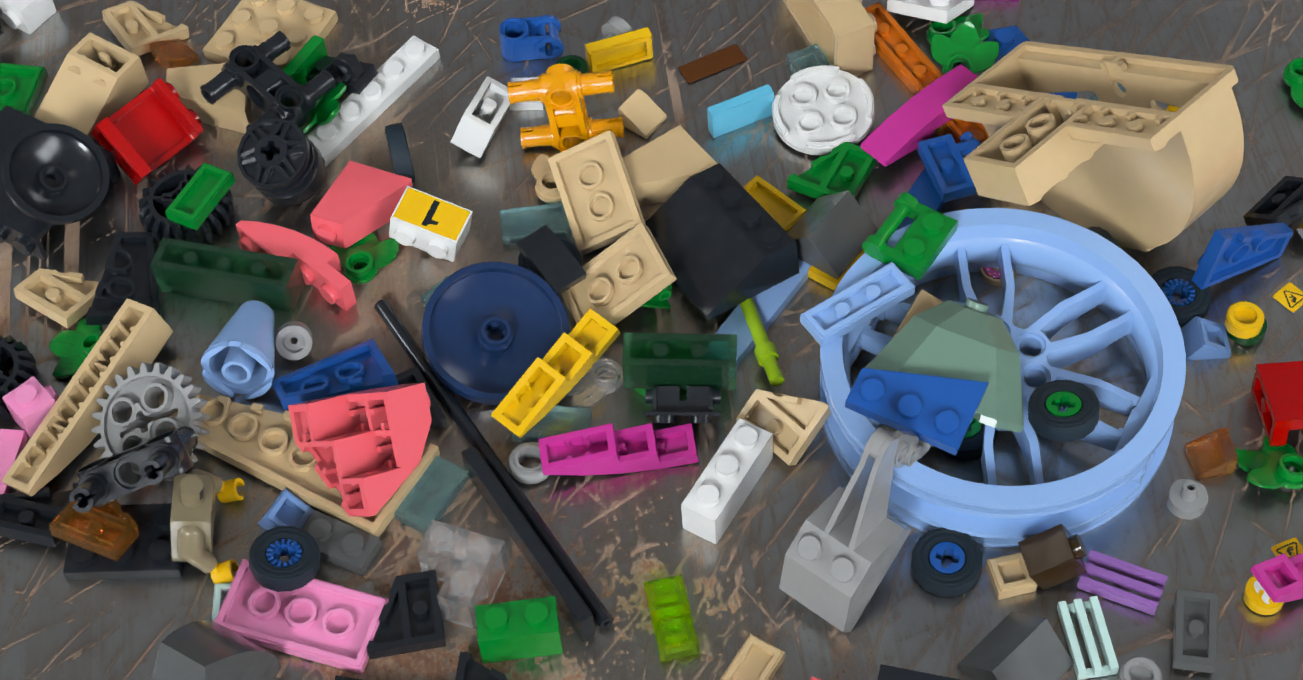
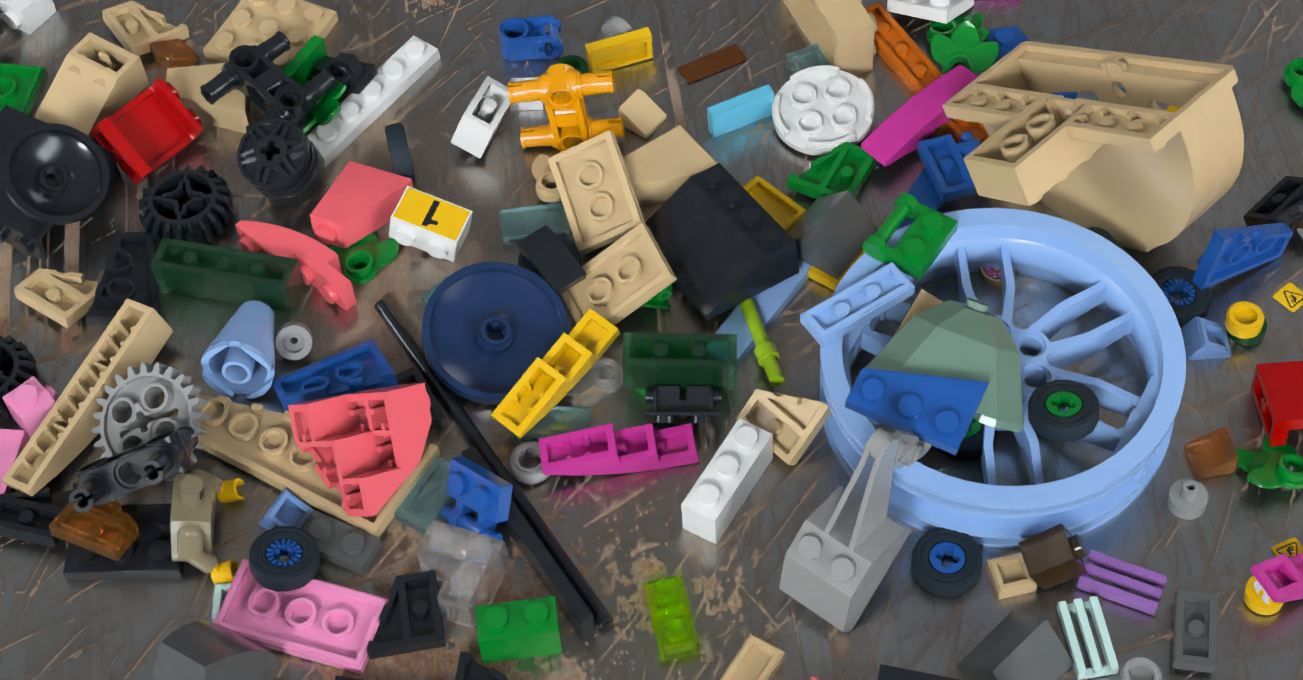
green plate [48,318,104,379] -> none
green tile [165,162,235,231] -> none
none -> blue plate [441,456,513,548]

